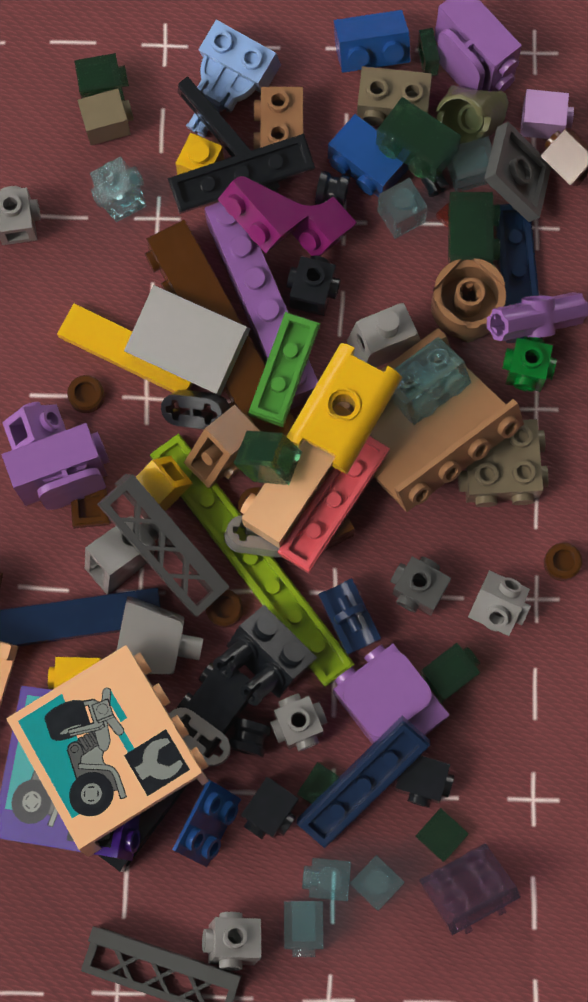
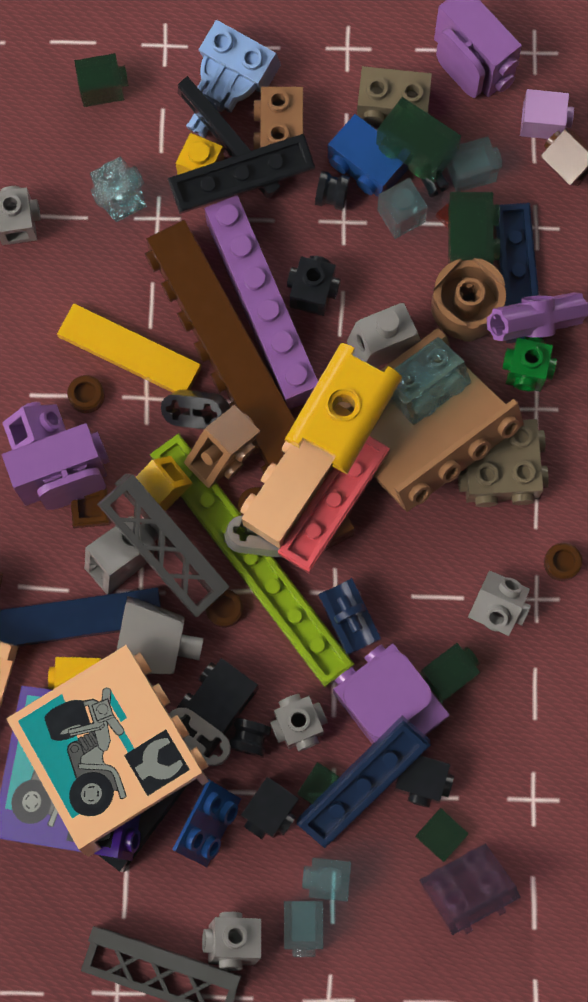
dark tan brick [77,89,134,146] -> none
light grey tile [124,285,250,396] -> none
black brick [213,605,317,706] -> none
magenta arch [218,176,357,256] -> none
clear green brick [234,431,302,485] -> none
bright green tile [248,312,320,428] -> none
blue brick [333,10,411,73] -> none
clear light blue brick [349,855,405,911] -> none
dark grey brick [390,556,451,616] -> none
clear green tile [417,28,440,76] -> none
olive hair [436,85,509,147] -> none
dark grey plate [484,122,551,222] -> none

